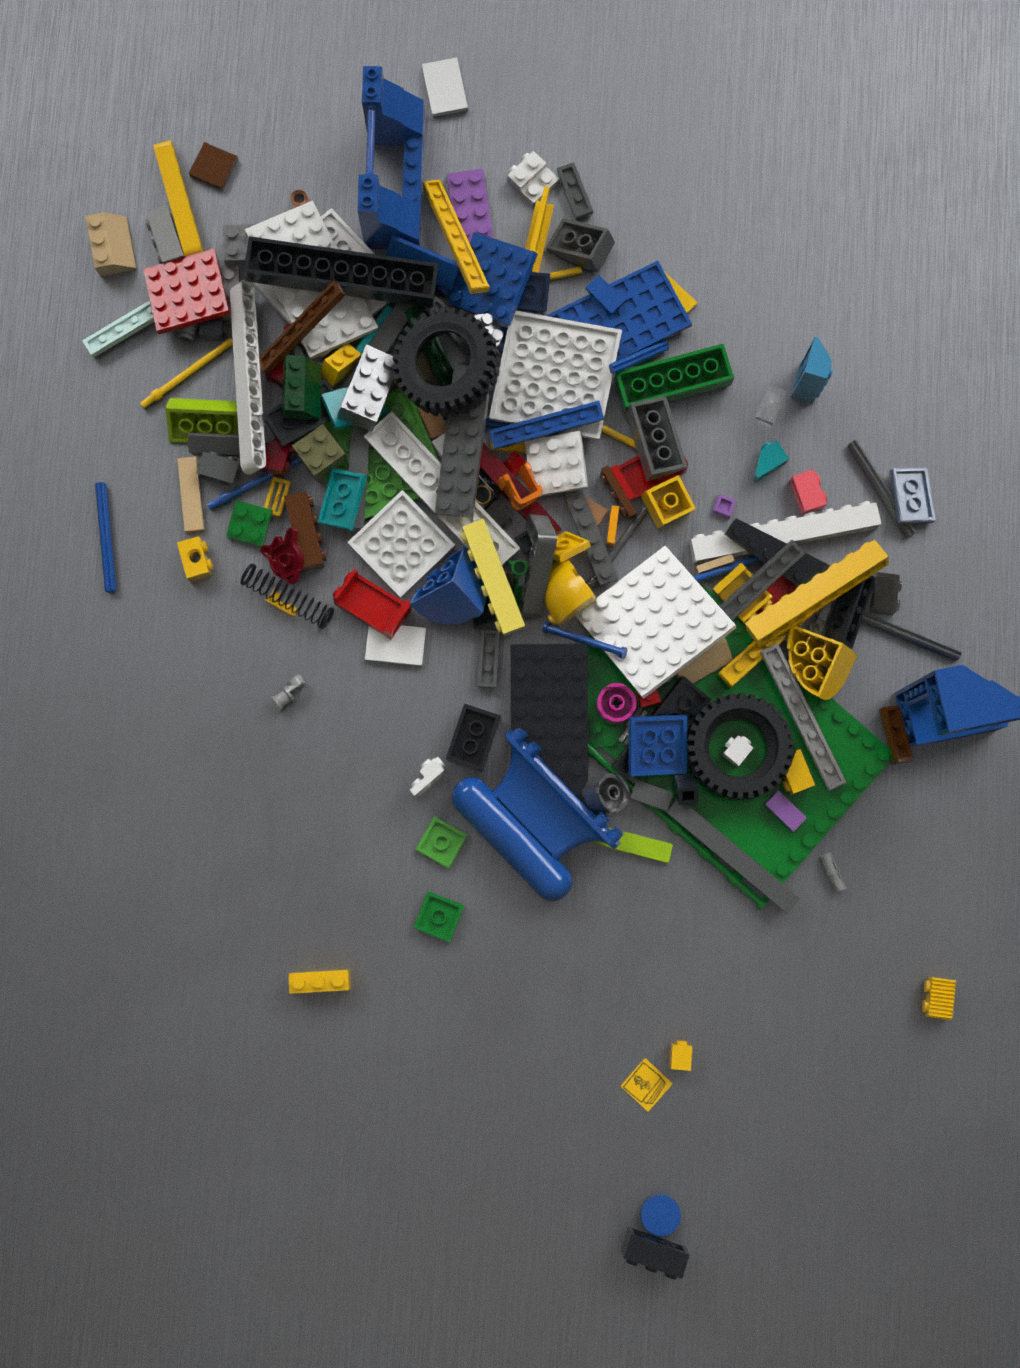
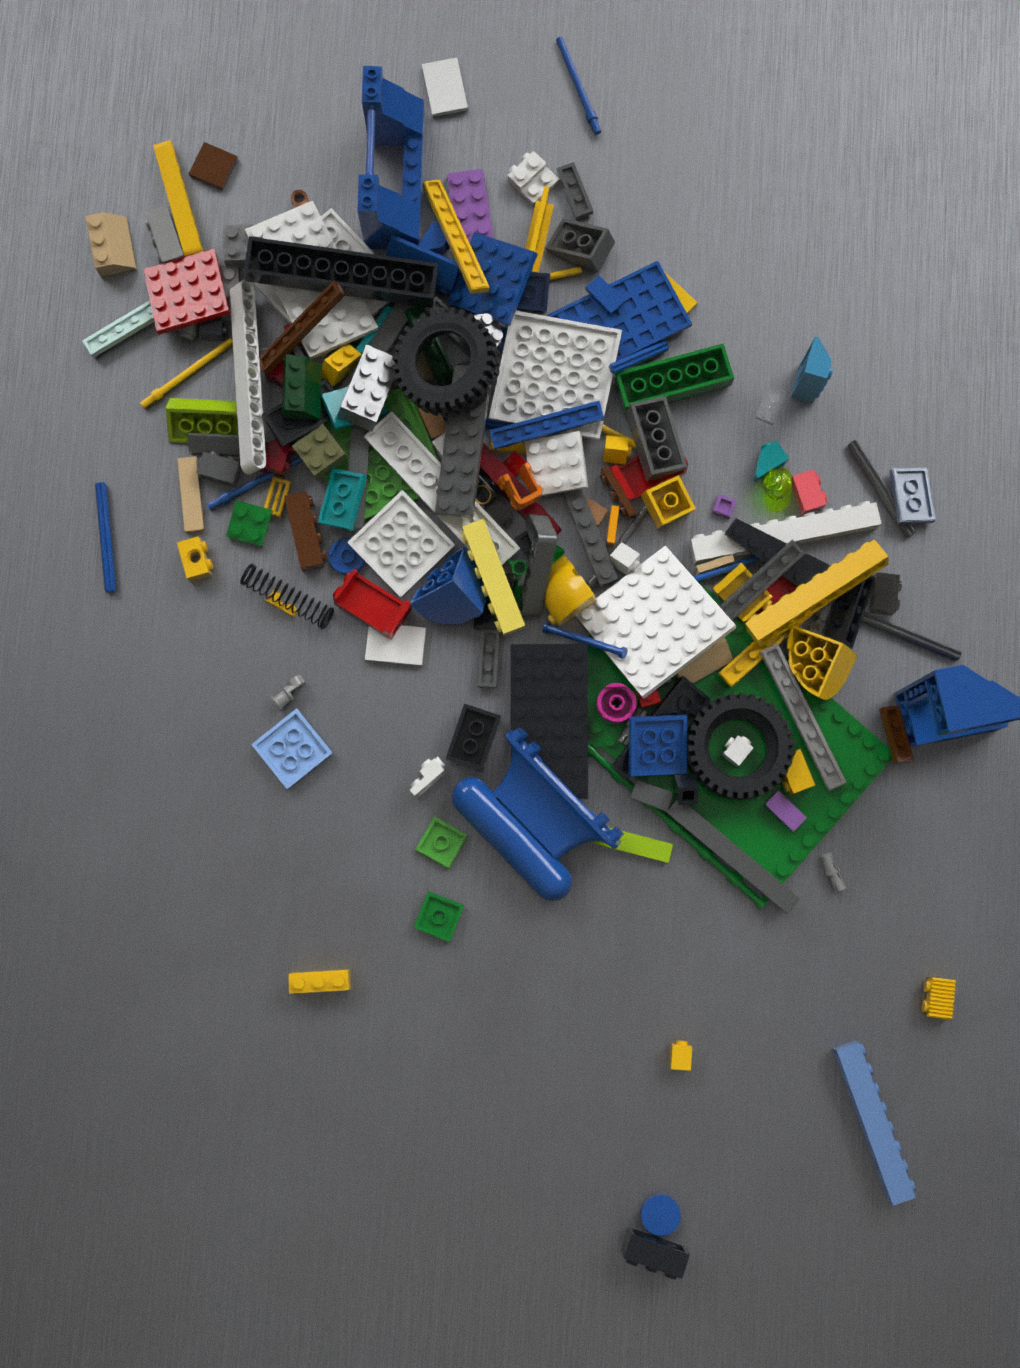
dark red tile [260,527,304,584] -> none
yellow tile [553,531,591,563] -> none
flat silver brick [582,773,629,815] -> none
yellow sticker [620,1058,673,1112] -> none
none -> light blue plate [251,708,333,790]
none -> blue tile [328,537,365,575]
none -> blue slope [418,221,450,255]
none -> blue bar [556,36,602,135]
none -> yellow brick [603,435,632,464]
none -> white brick [610,542,641,575]
none -> clear neon green piece [762,468,792,512]
none -> medium blue brick [833,1041,916,1206]

